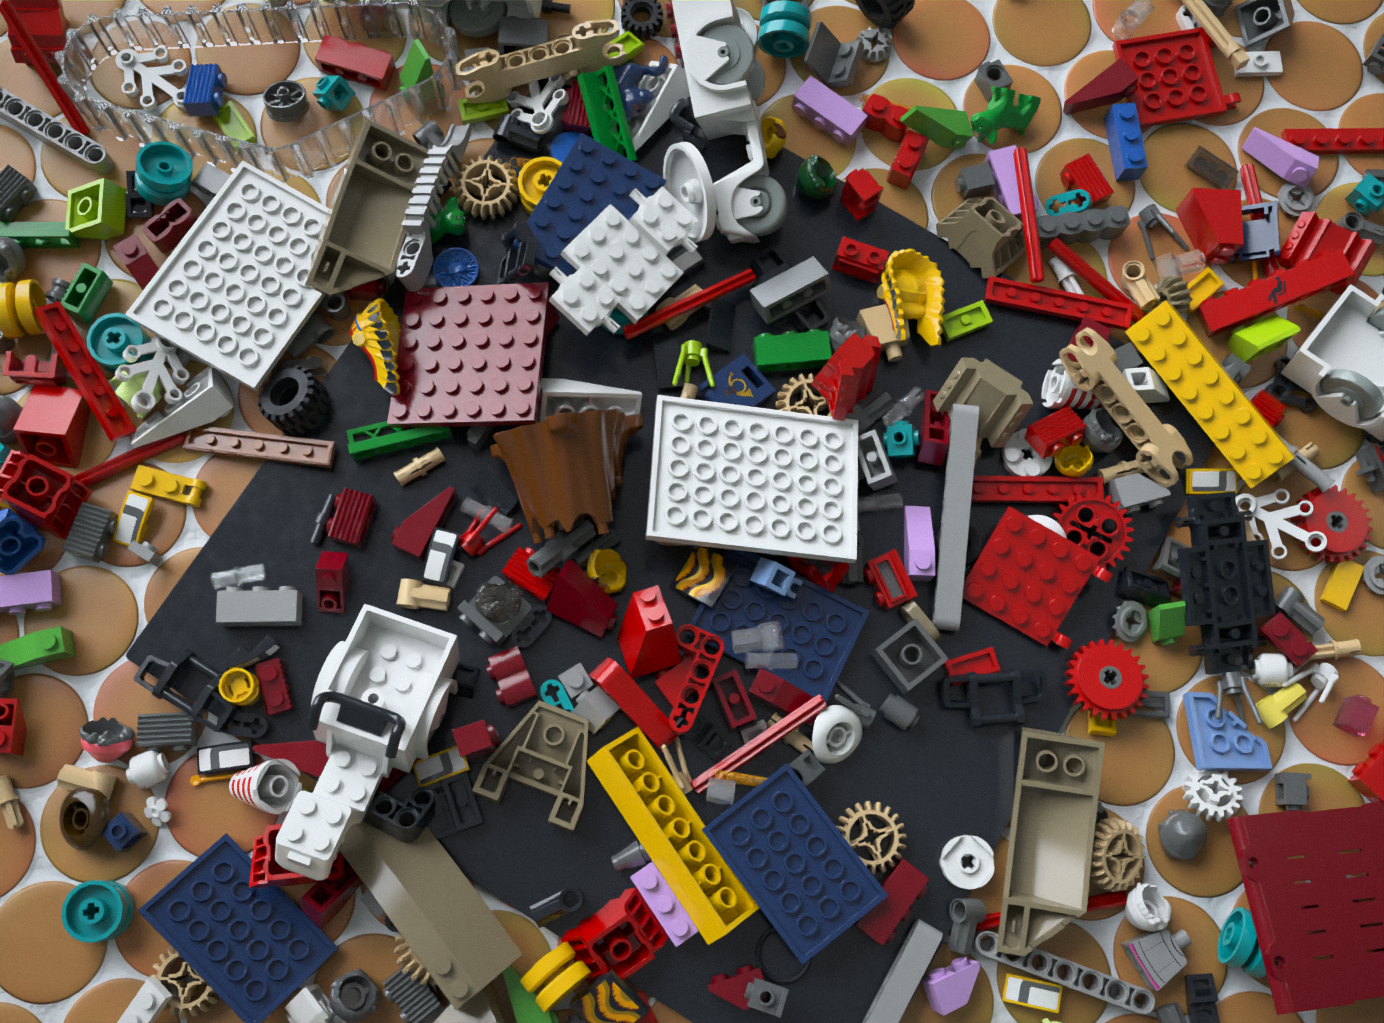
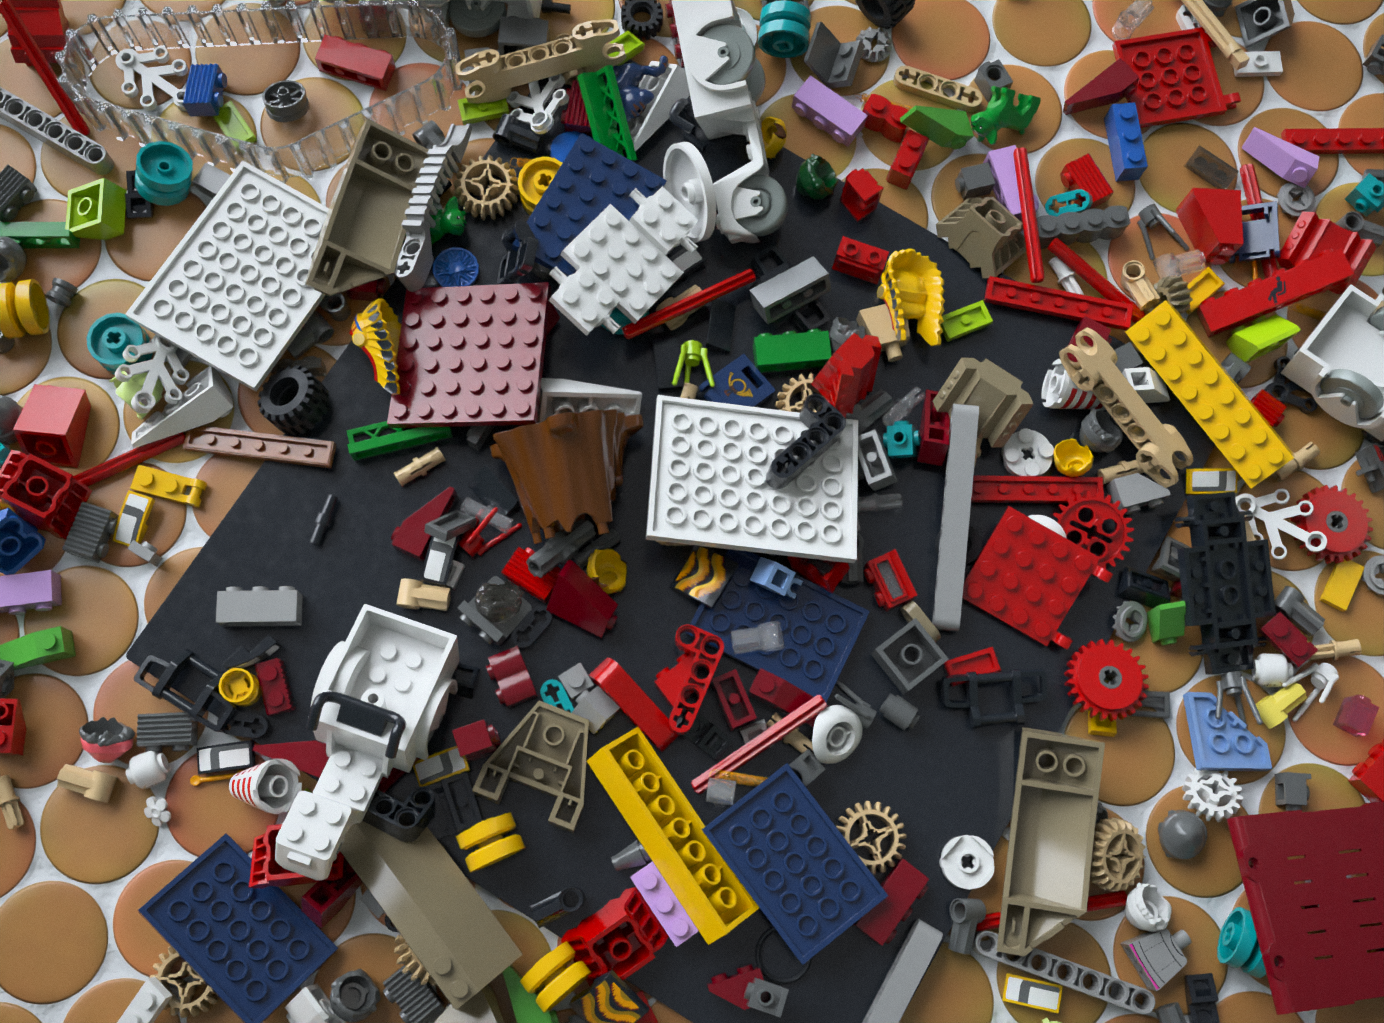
red window [3,351,68,386] -> none
red plate [34,301,137,442] -> none
dark brown hat [59,787,110,851] -> none
green brick [61,263,113,324] -> none
teal wheel [61,880,135,943] -> none
dark blue brick [102,812,148,852] -> none
dark red slope [113,234,159,290] -> none
dark red brick [142,198,198,253] -> none
clear axle [211,564,266,590] -> none
teal brick [312,76,356,111] -> none
dark red slope [315,551,349,613] -> none
dark red brick [326,488,377,548] -> none
bright green slope [399,39,439,107] -> none
red slope [617,585,681,679] -> none
tan plant [662,736,693,794] -> none
clear axle [745,650,798,671] -> none
lavender slope [904,506,935,582] -> none
lavender slope [921,956,980,1015] -> none
red brick [1024,406,1087,459] -> none
light grey pin [1276,432,1335,493] -> none
none -> dark grey tile [424,510,477,542]
none -> yellow wheel [456,812,526,873]
none -> black beam [766,394,846,489]
none -> tan beam [893,65,982,112]

